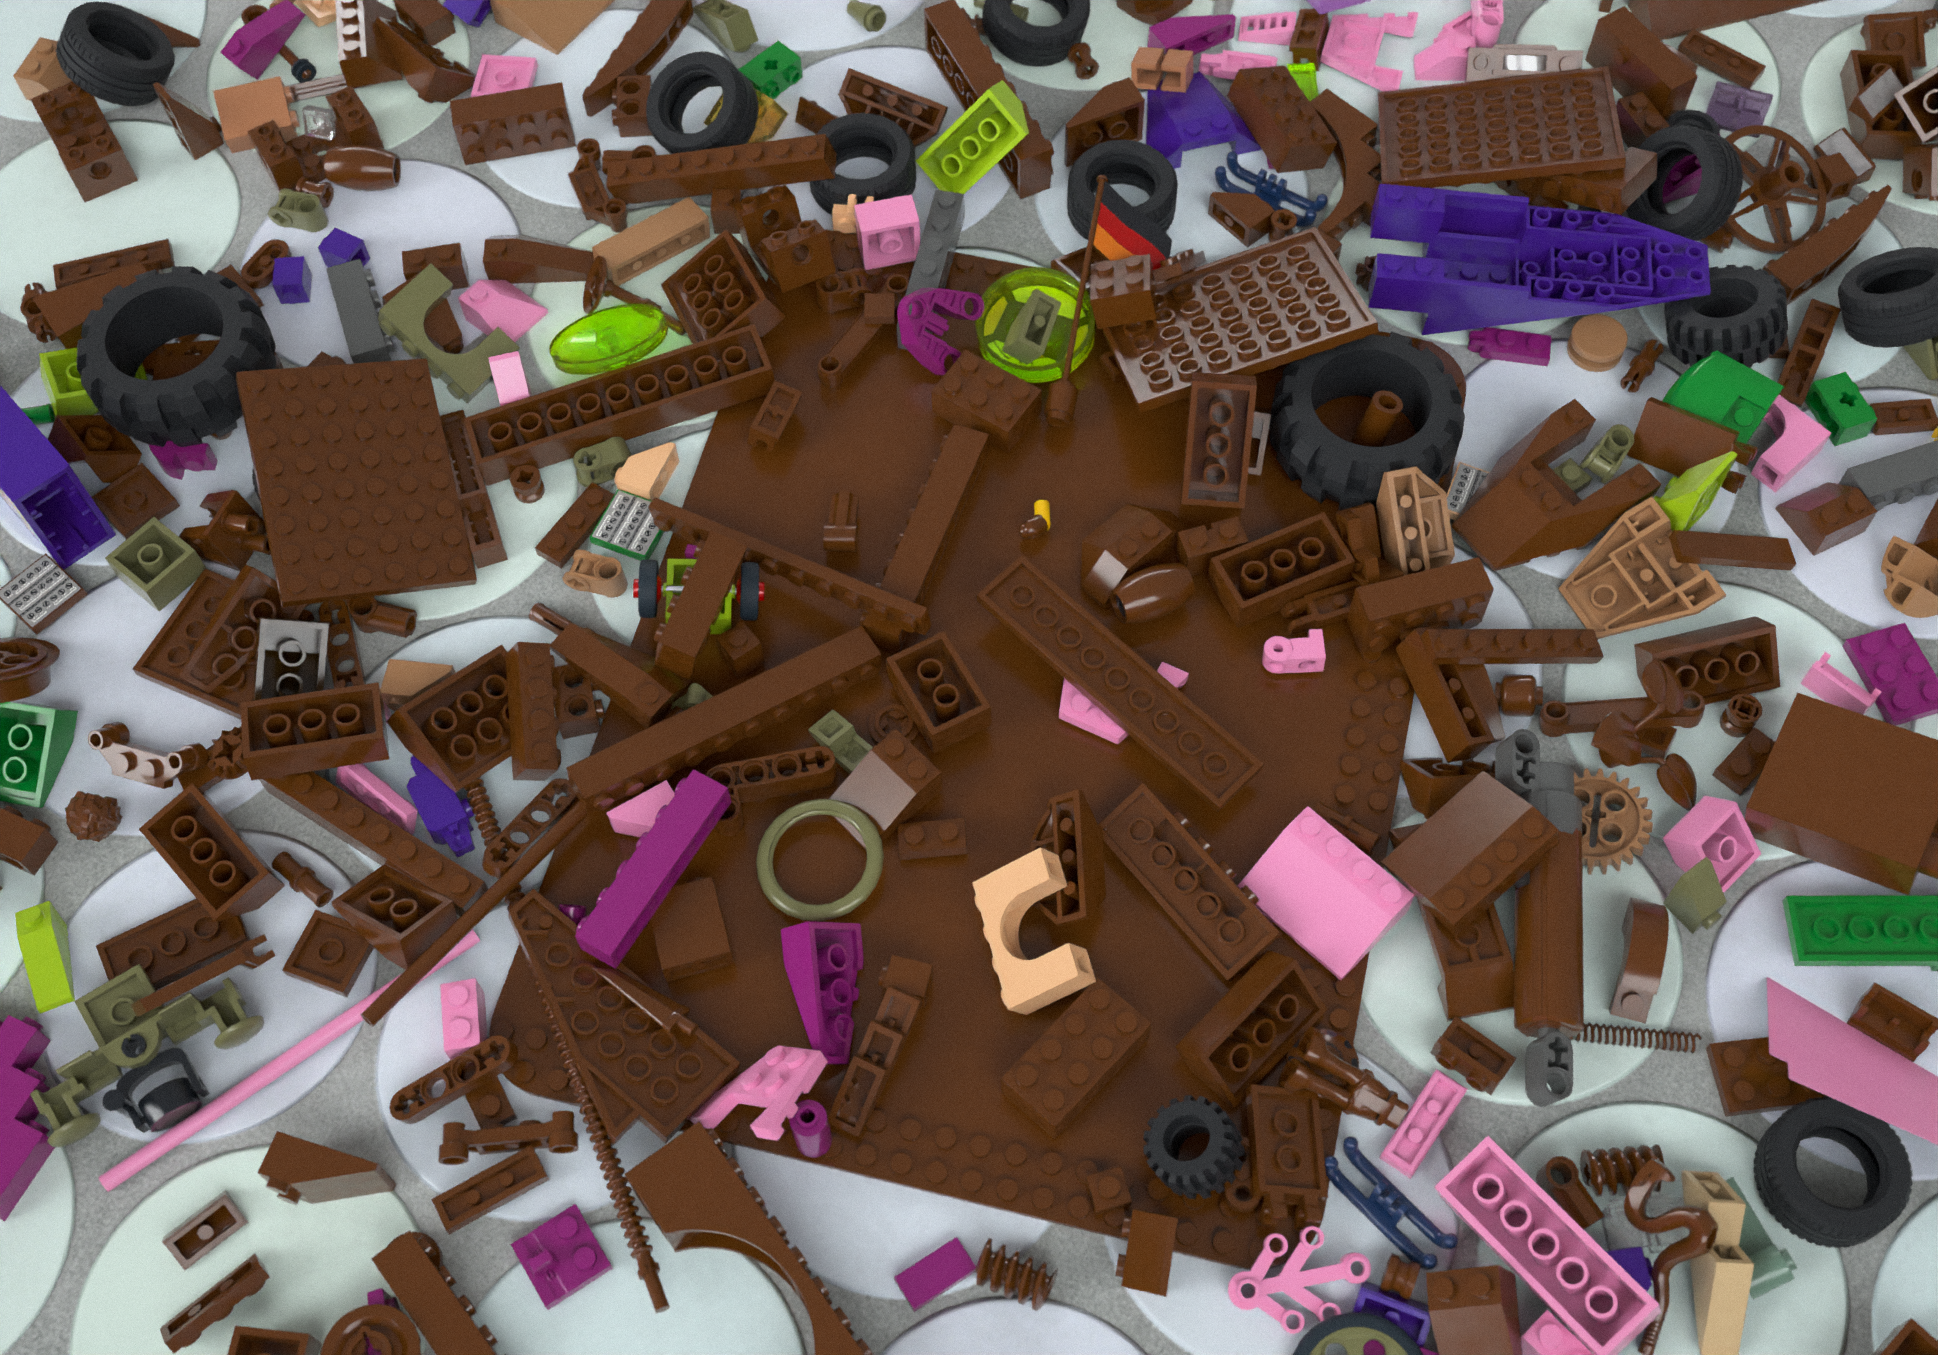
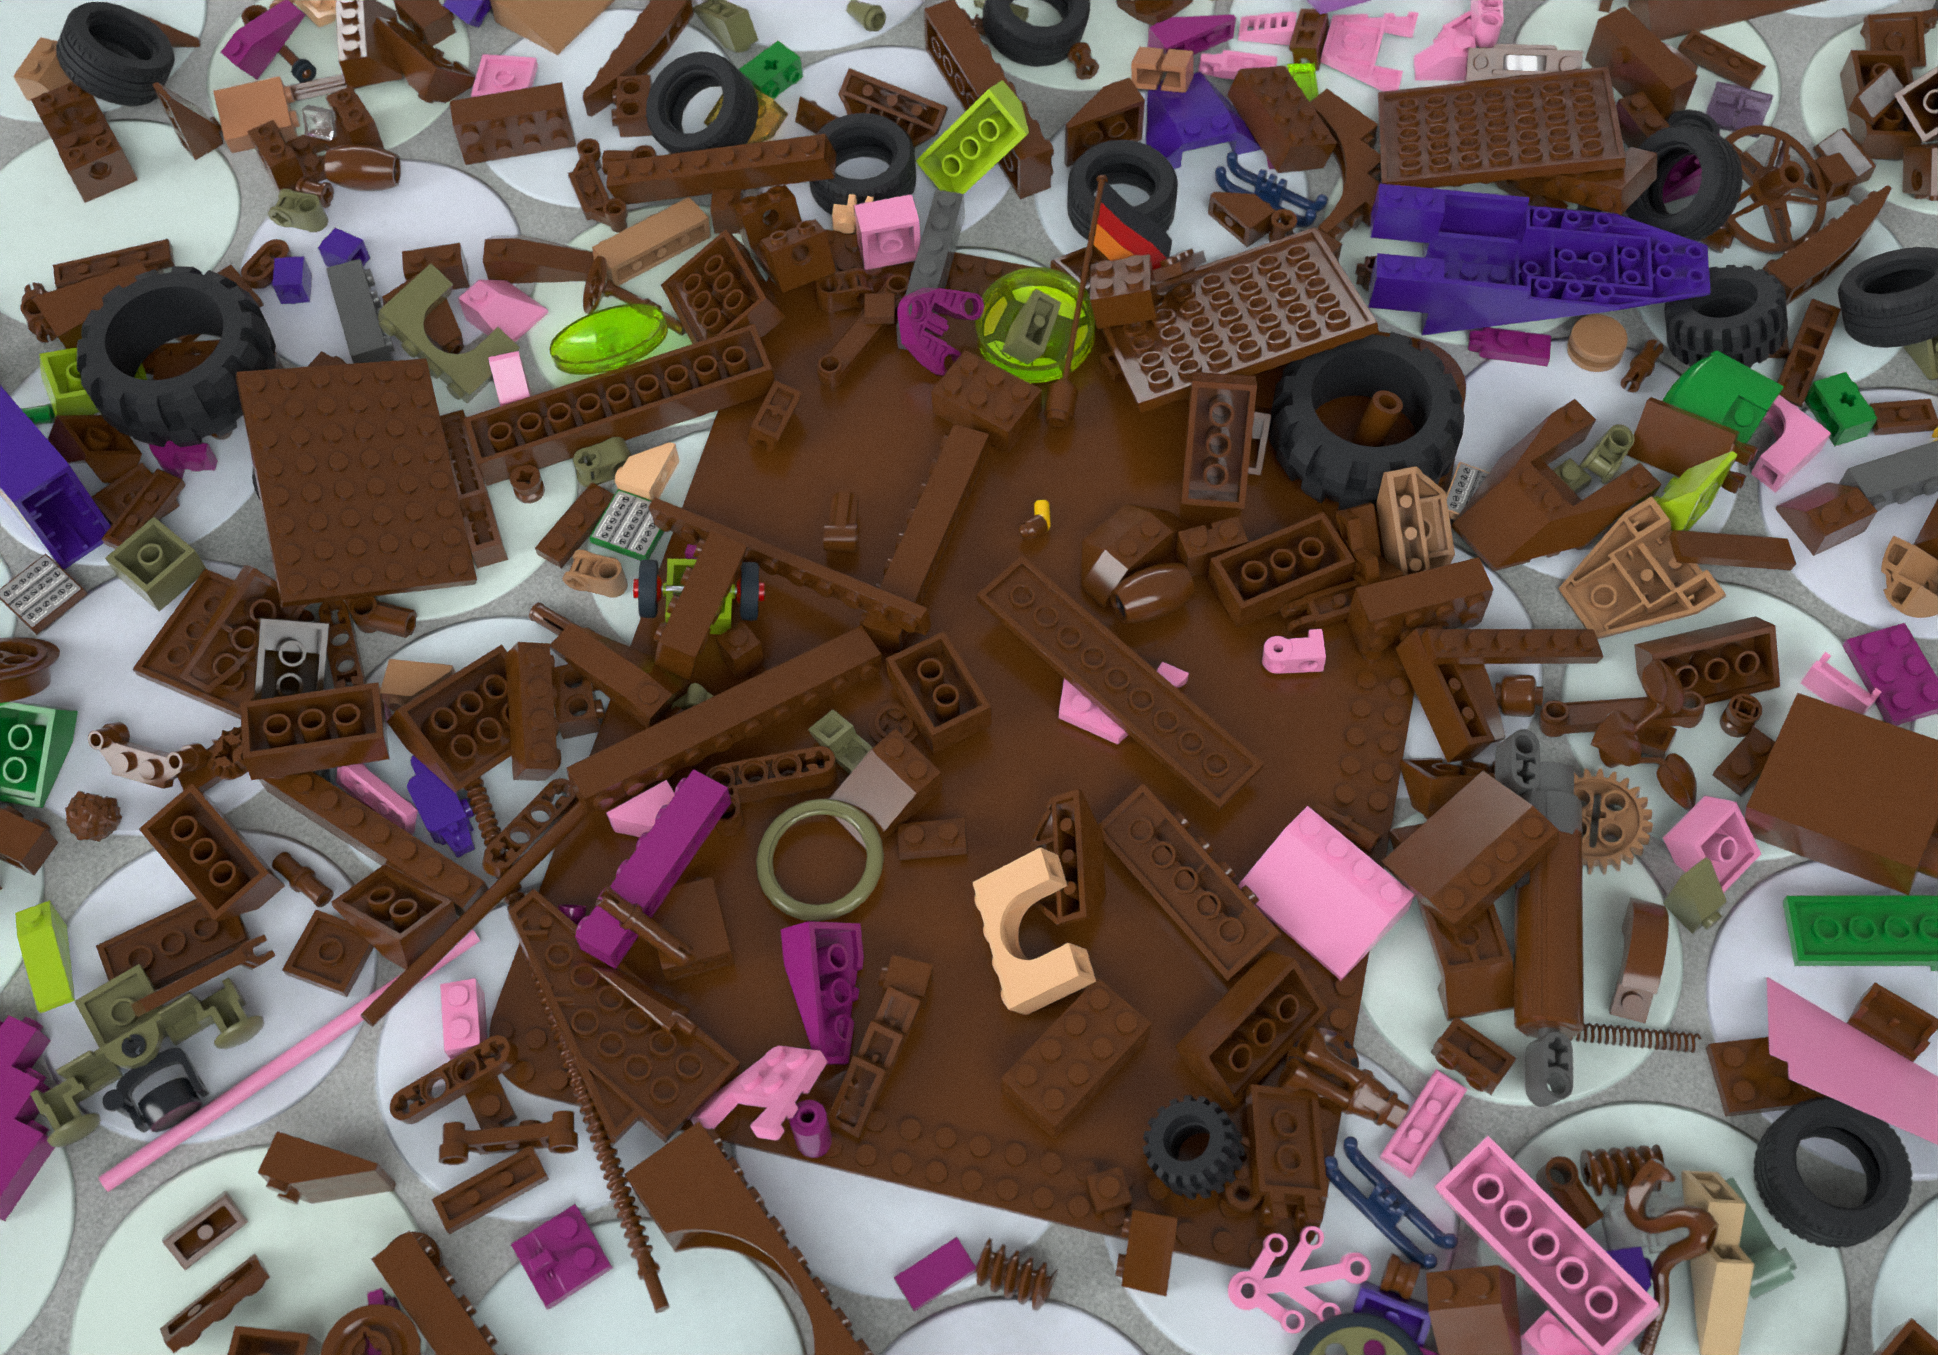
reddish brown piece [178,490,271,571] -> none
none -> reddish brown tile [101,468,186,549]
none -> reddish brown pin [595,886,693,967]

